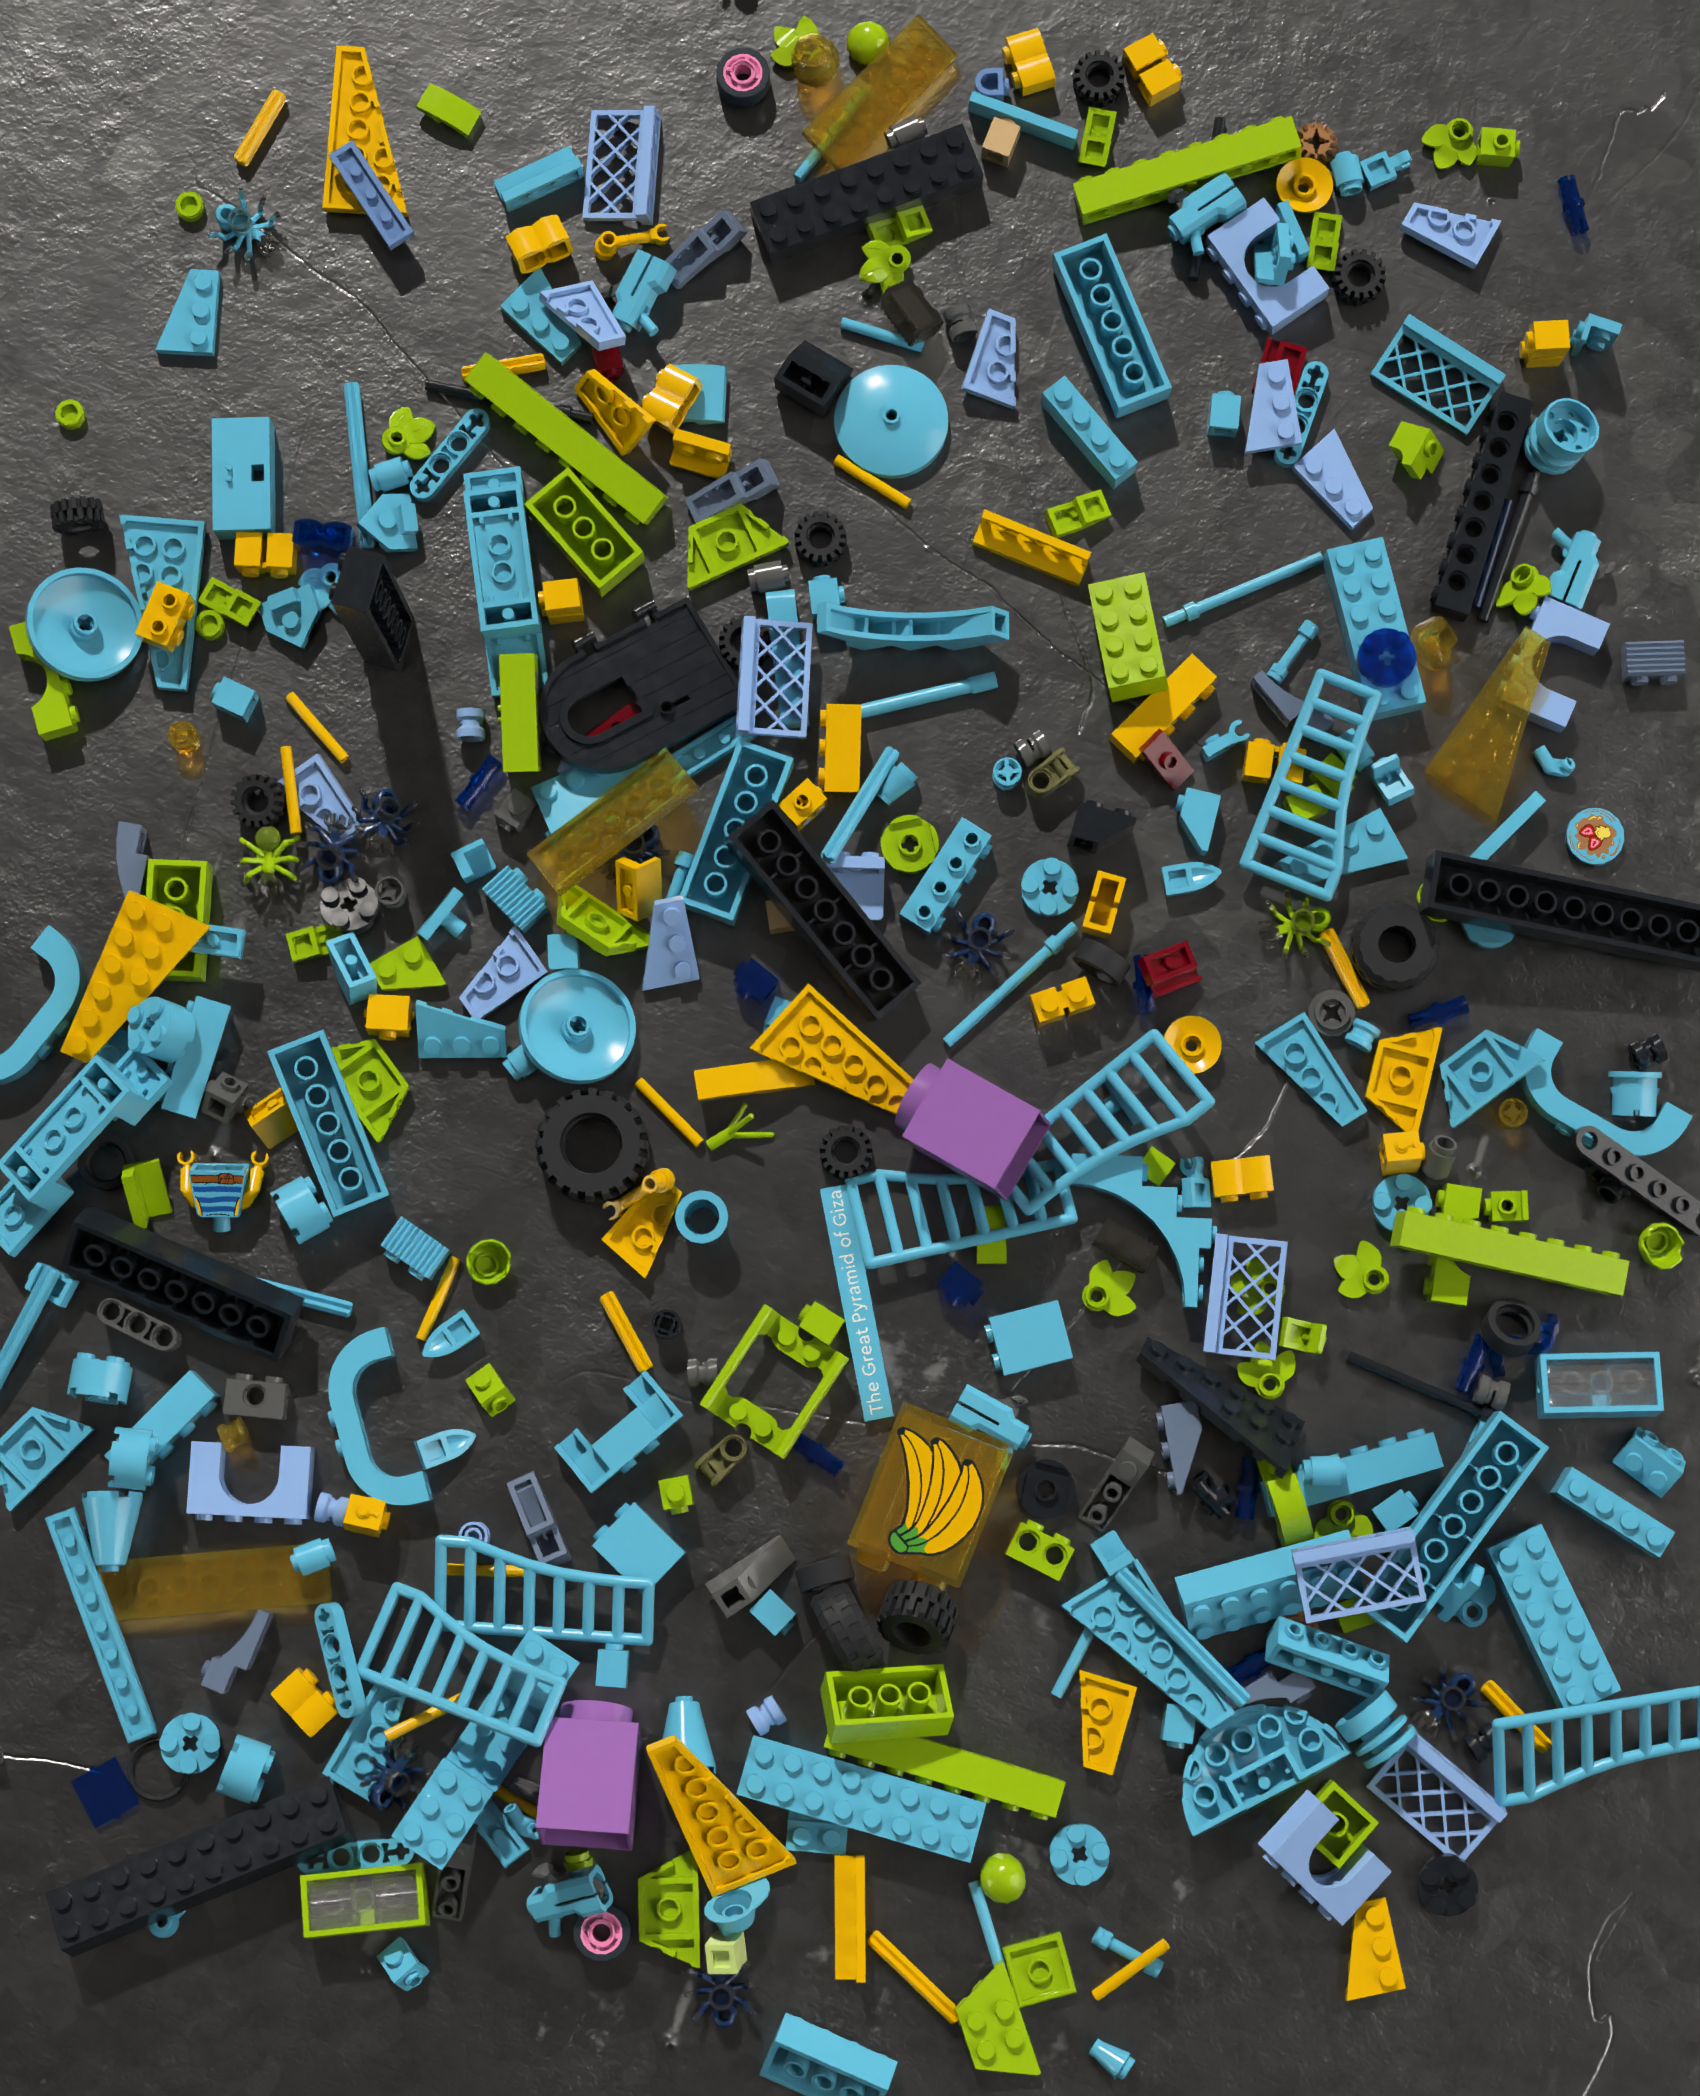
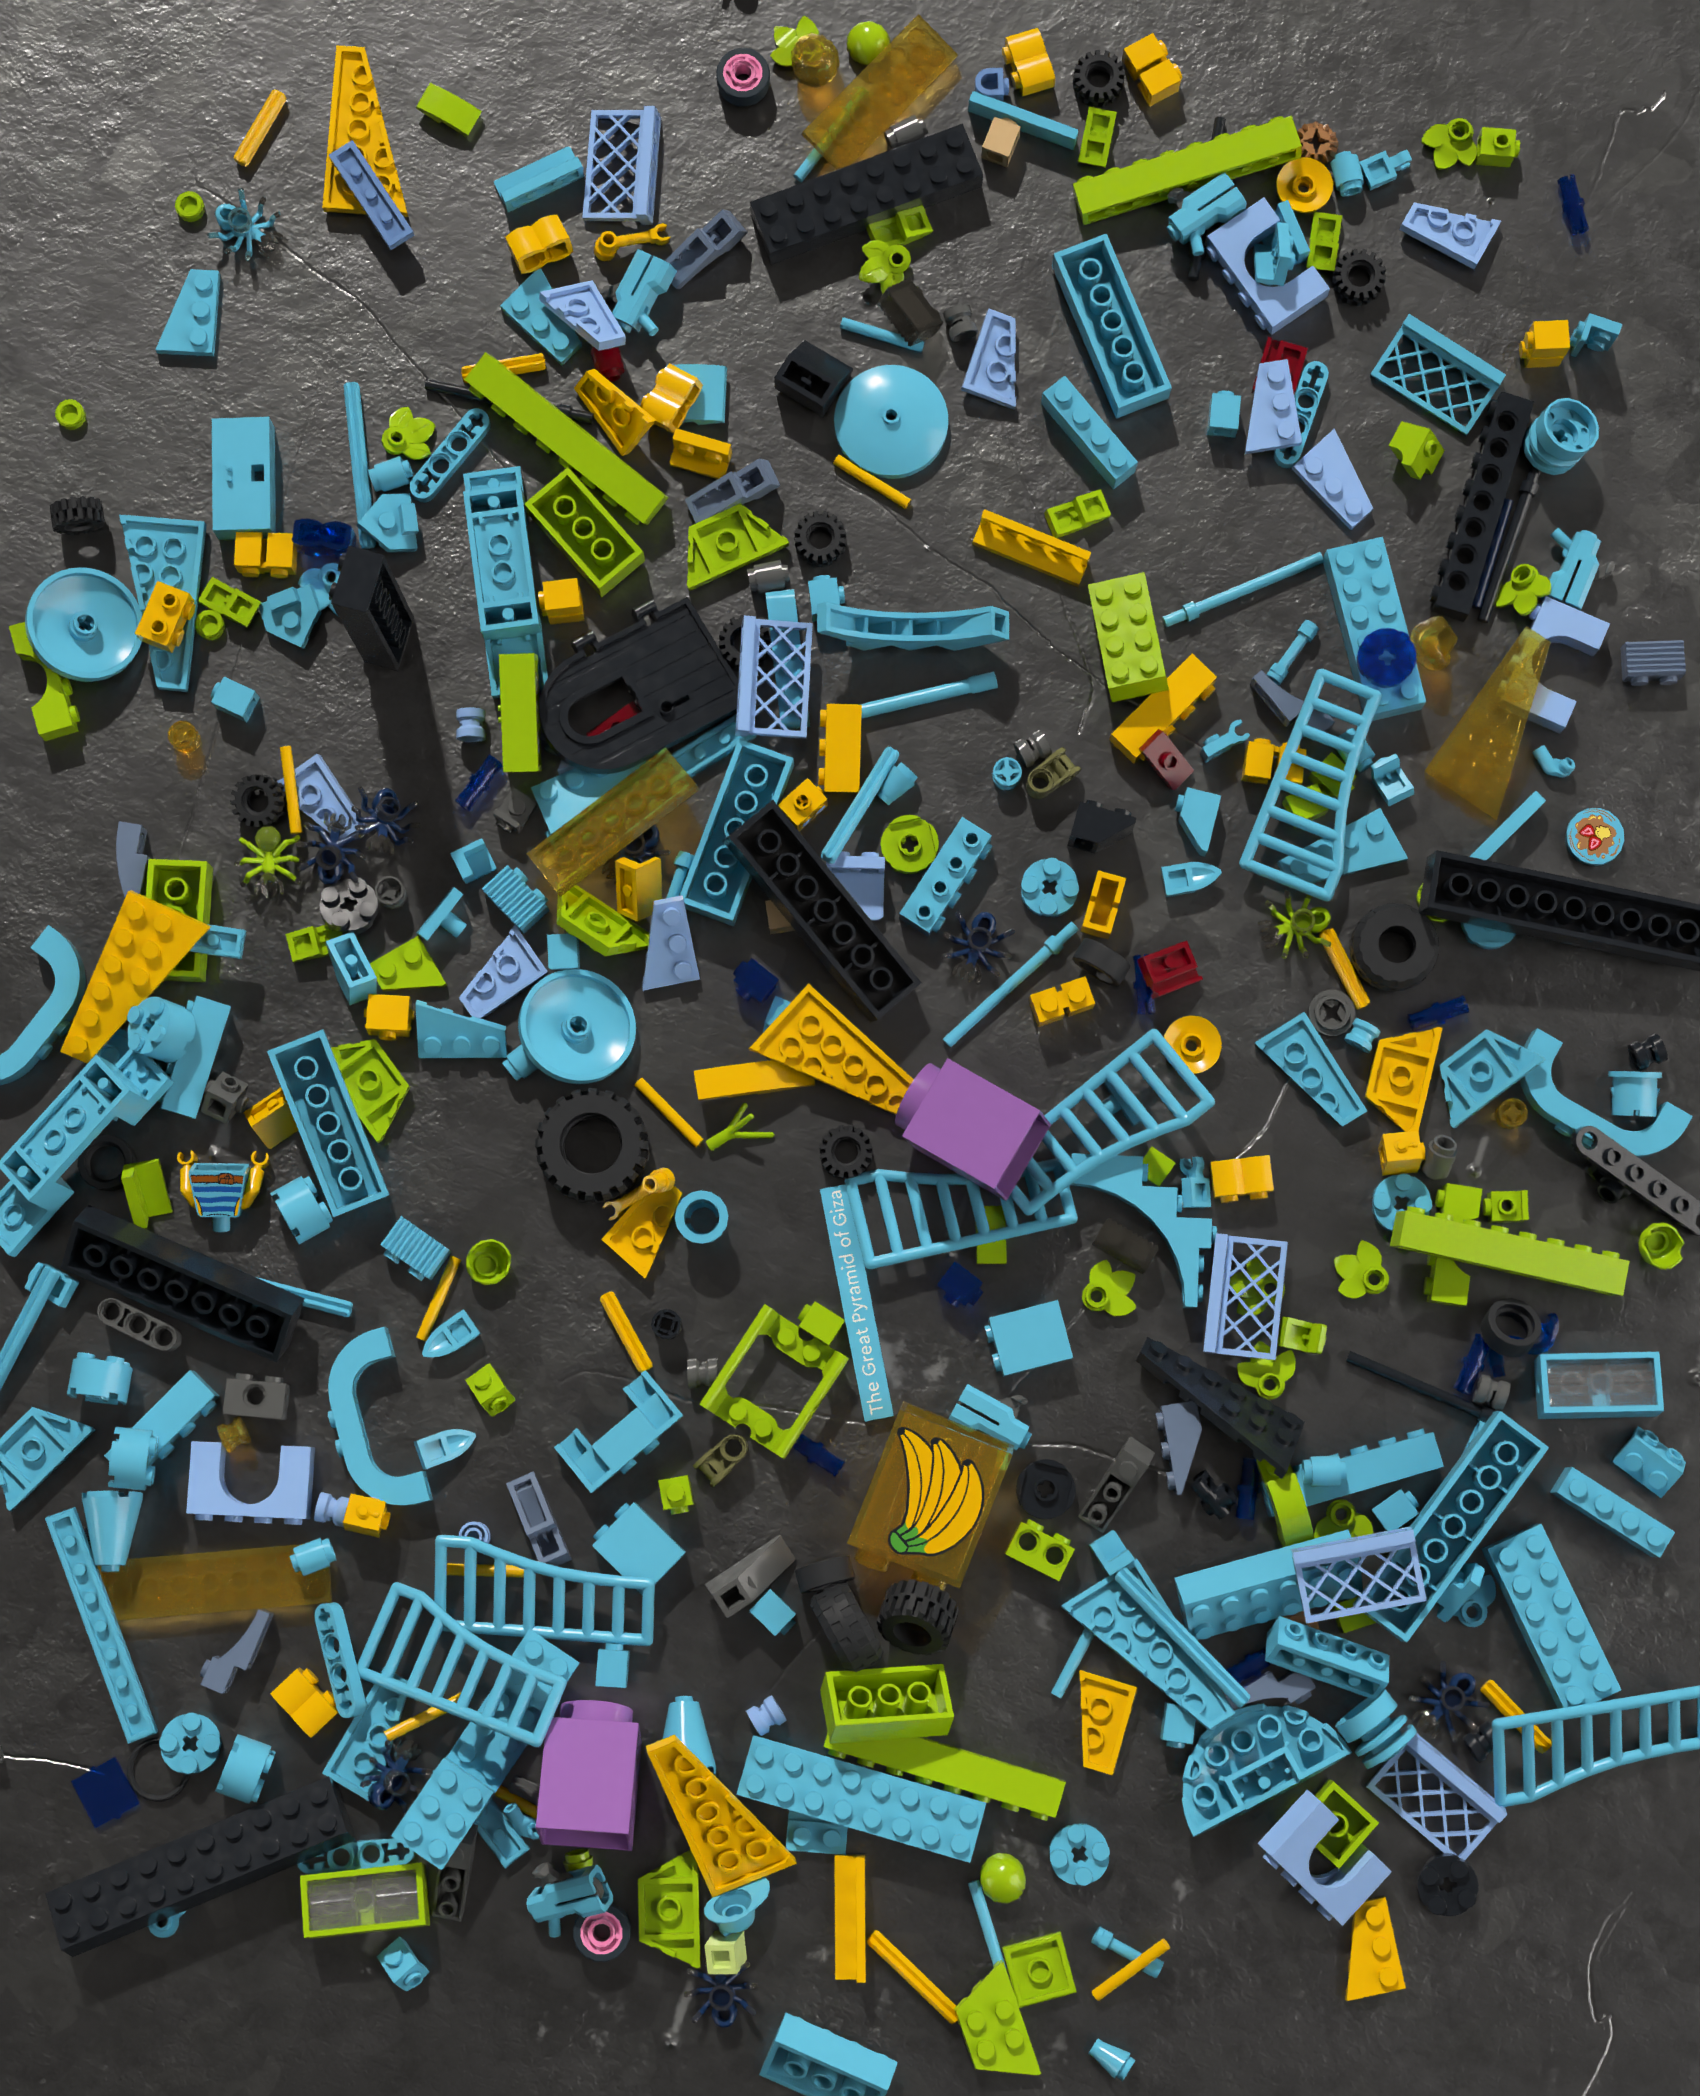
yellow bar [285,692,349,764] -> none

